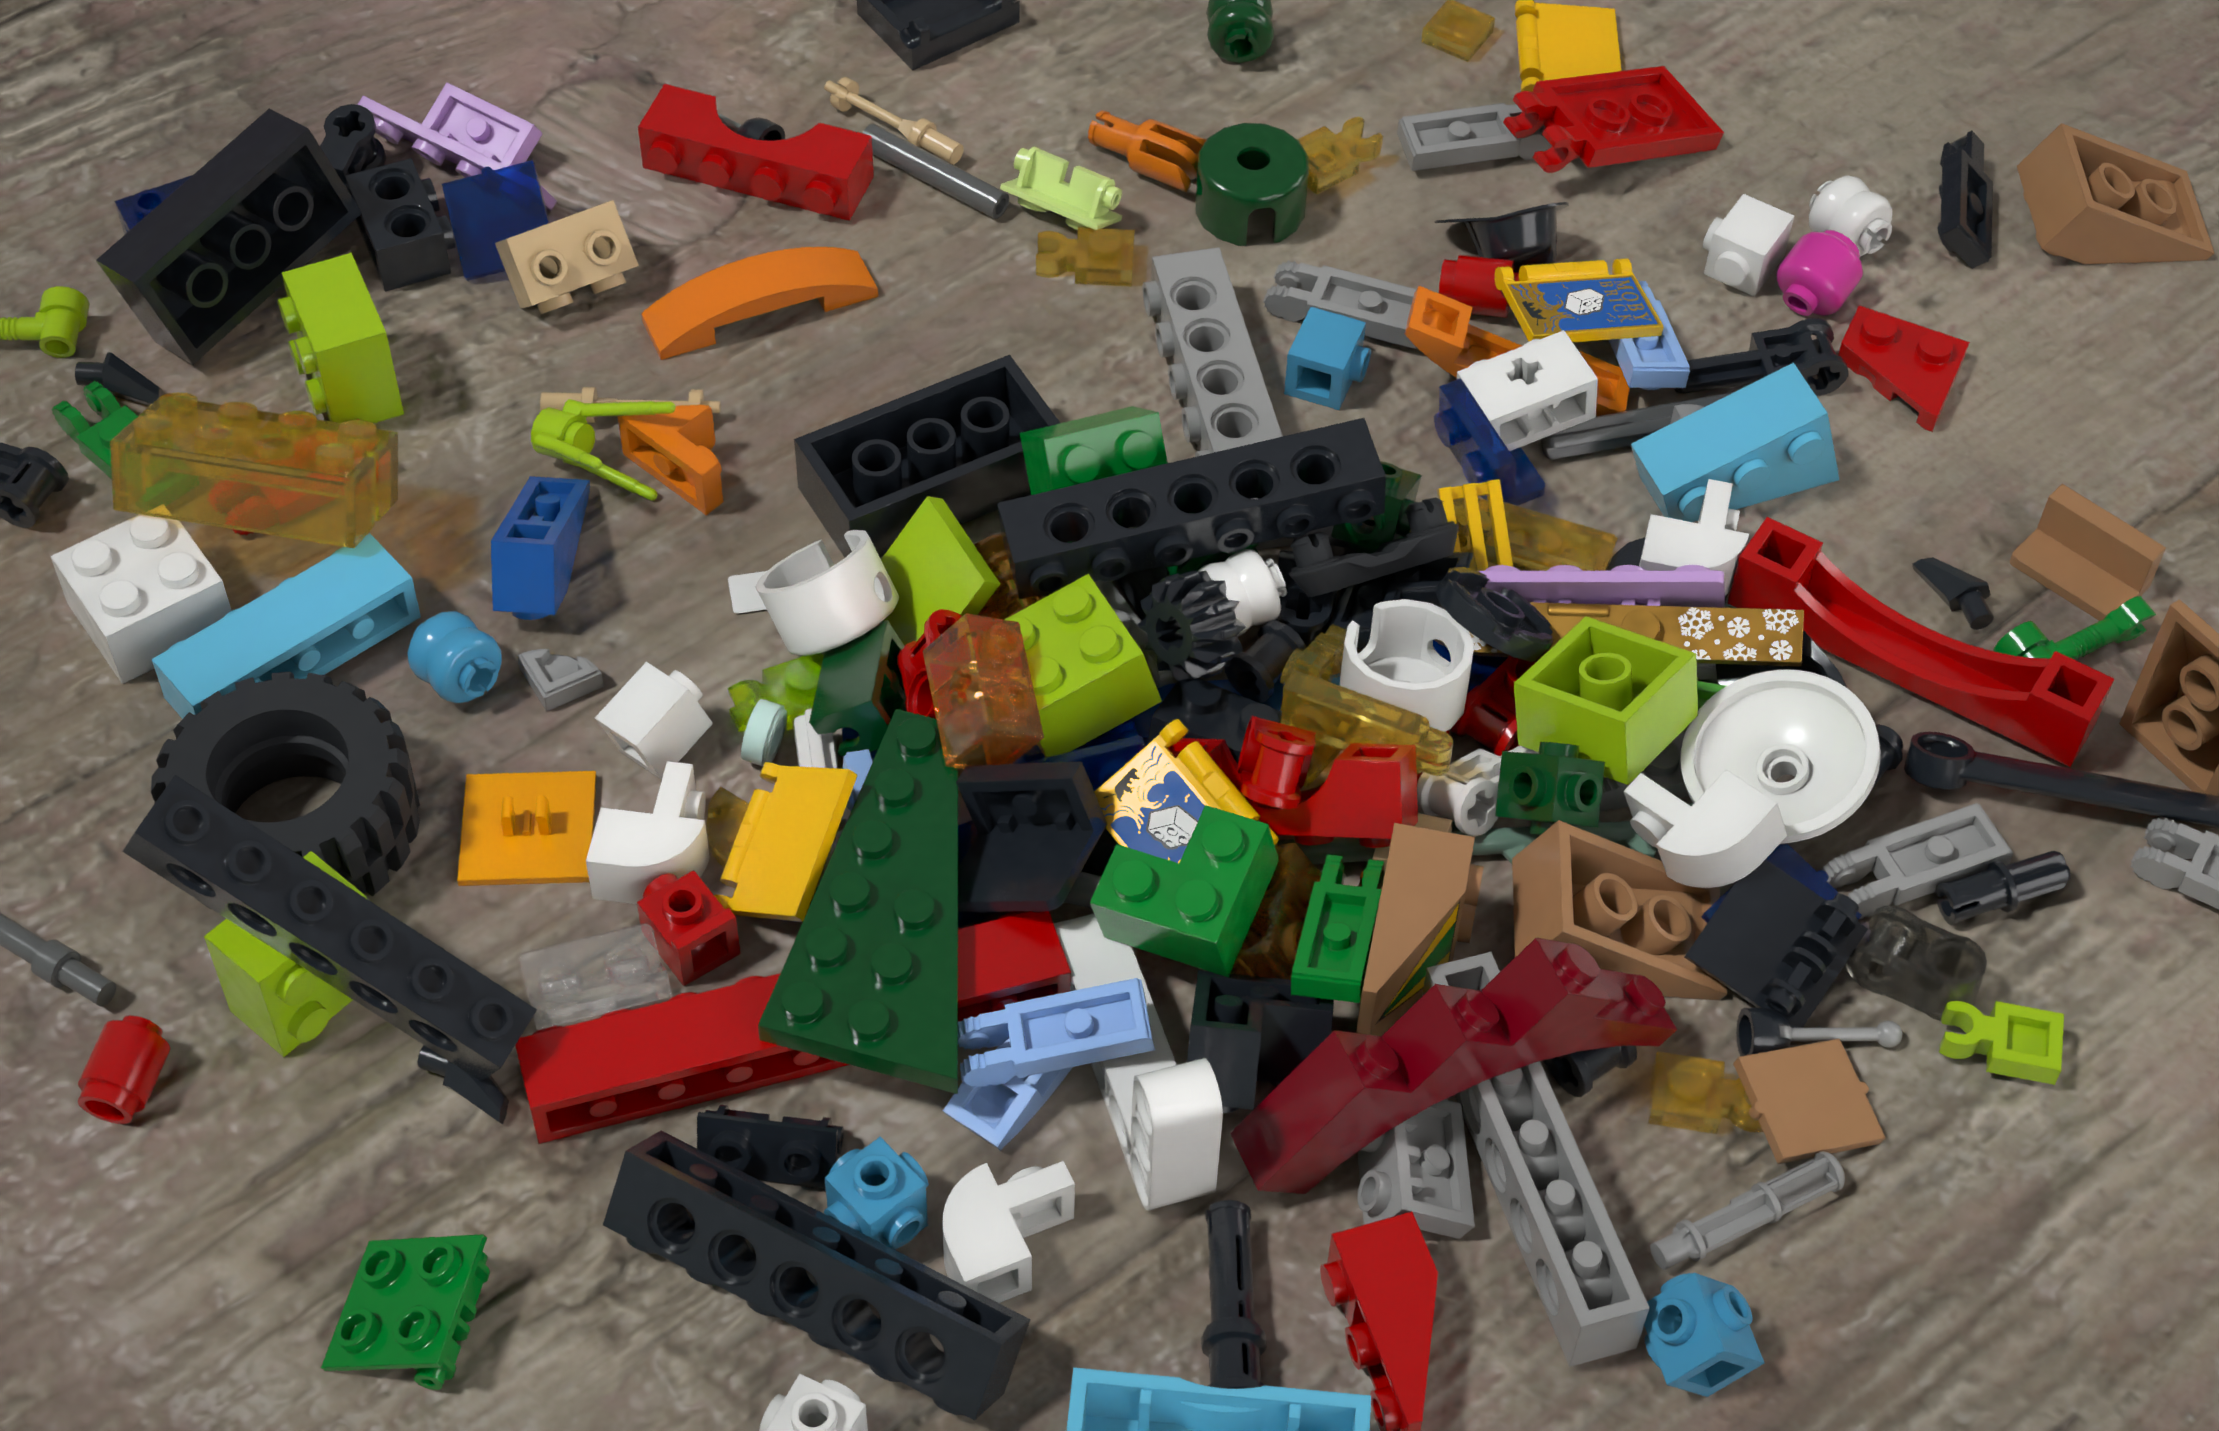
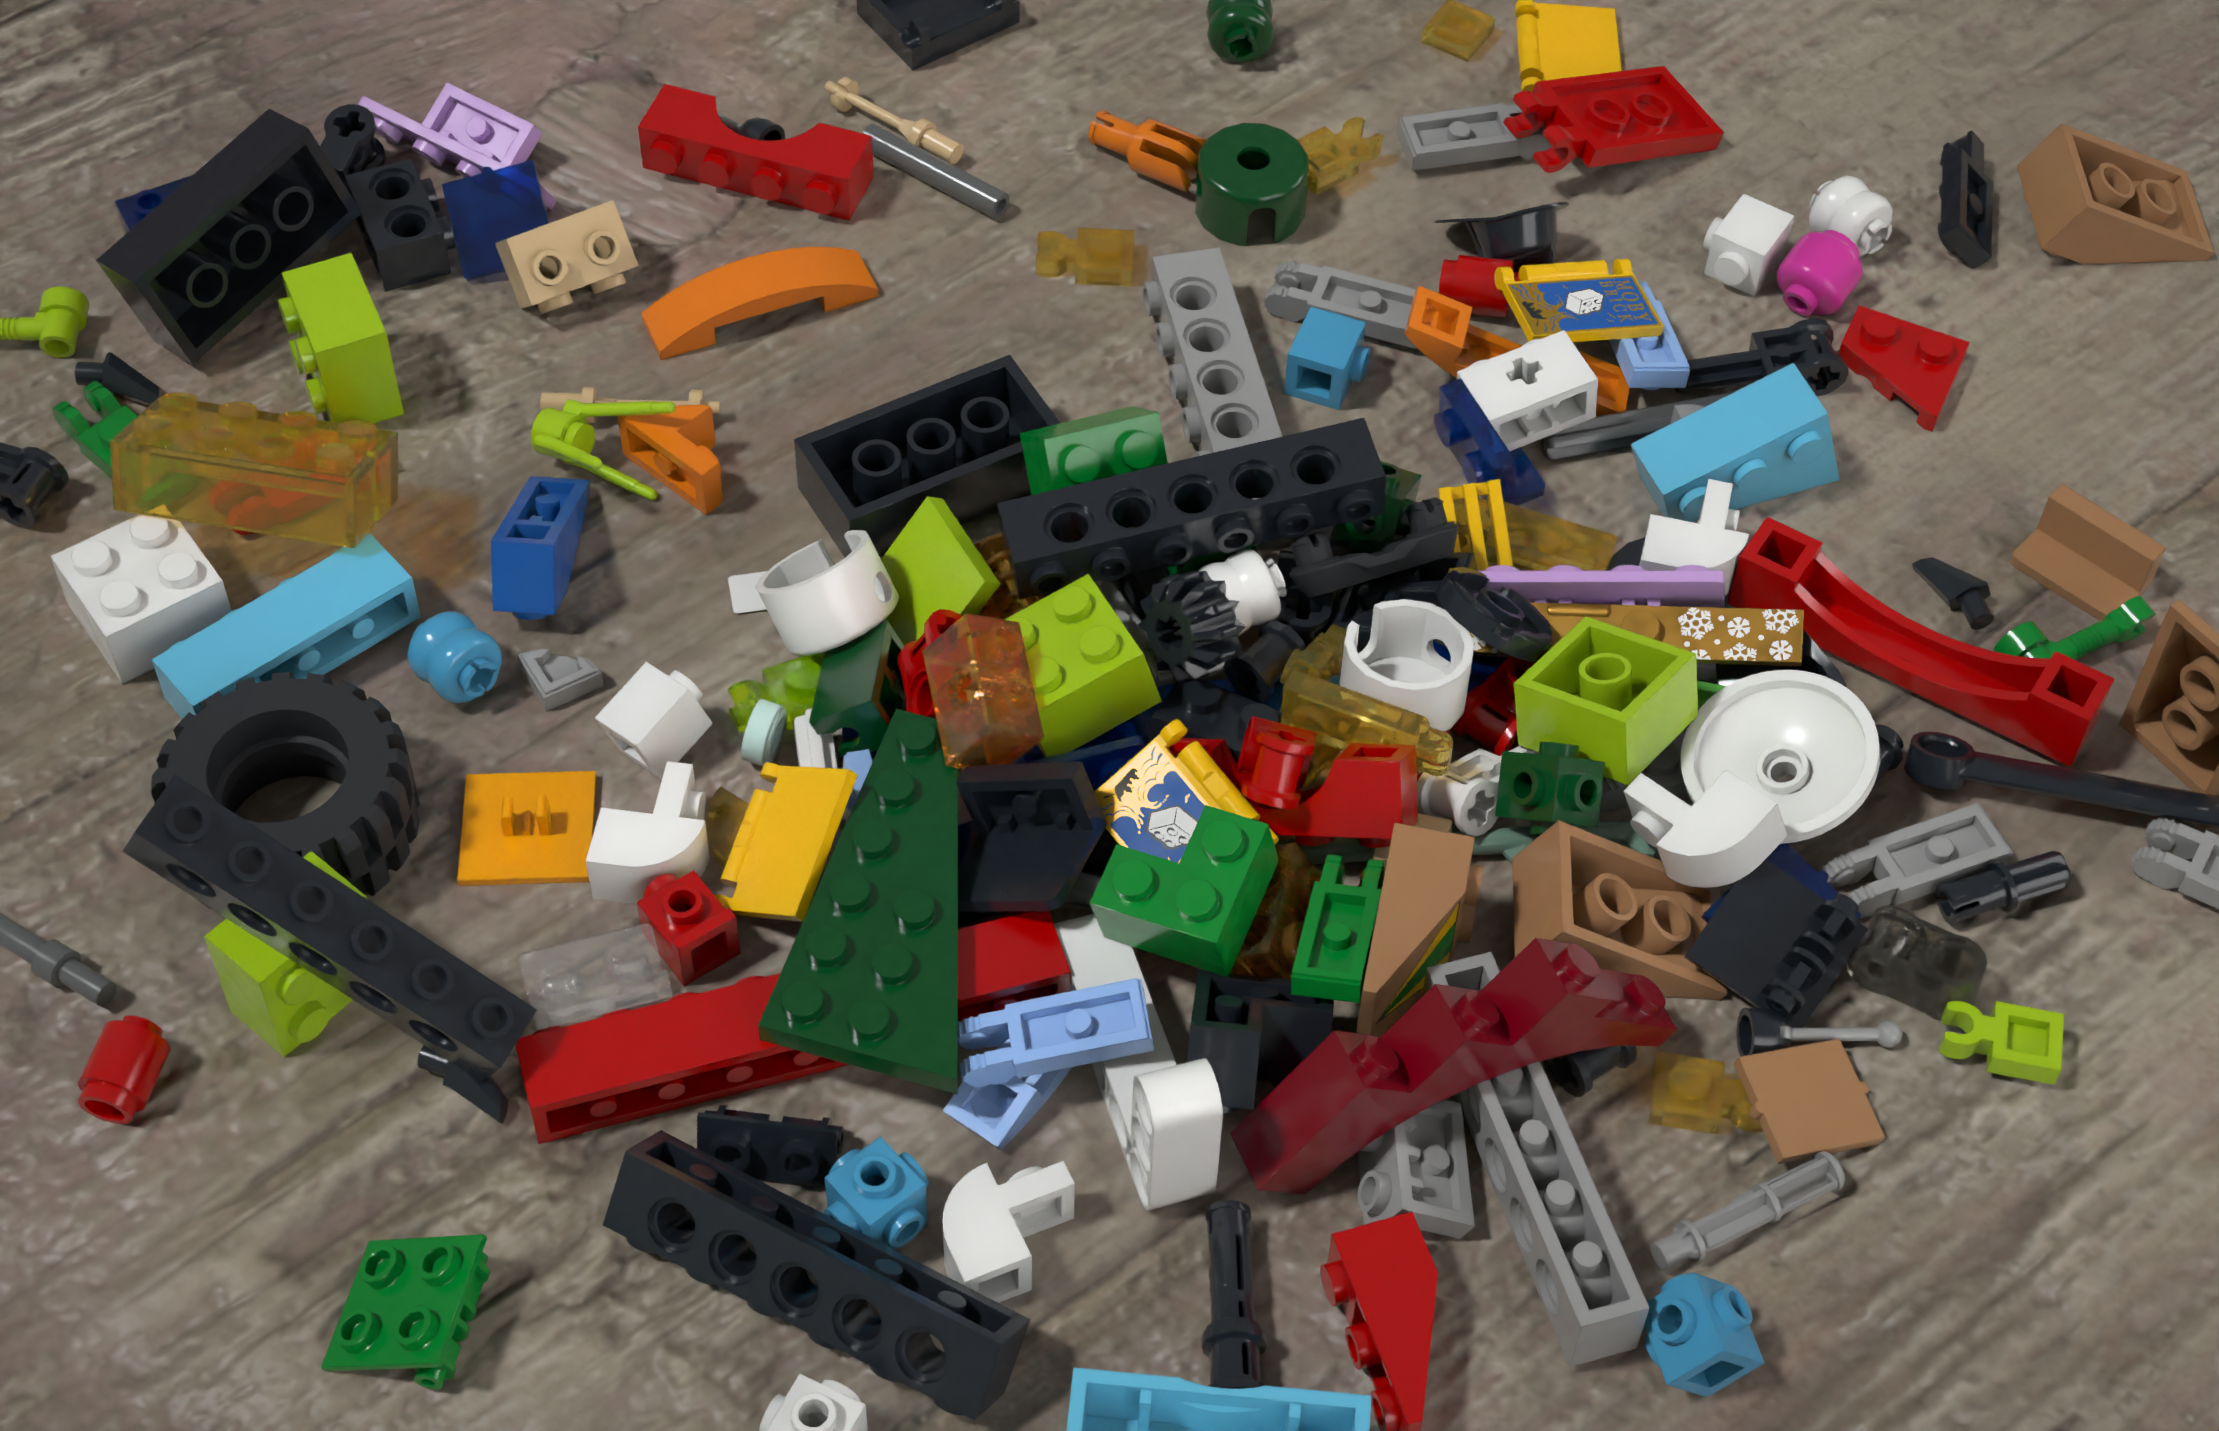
yellowish green hinge [1000,146,1122,233] -> none

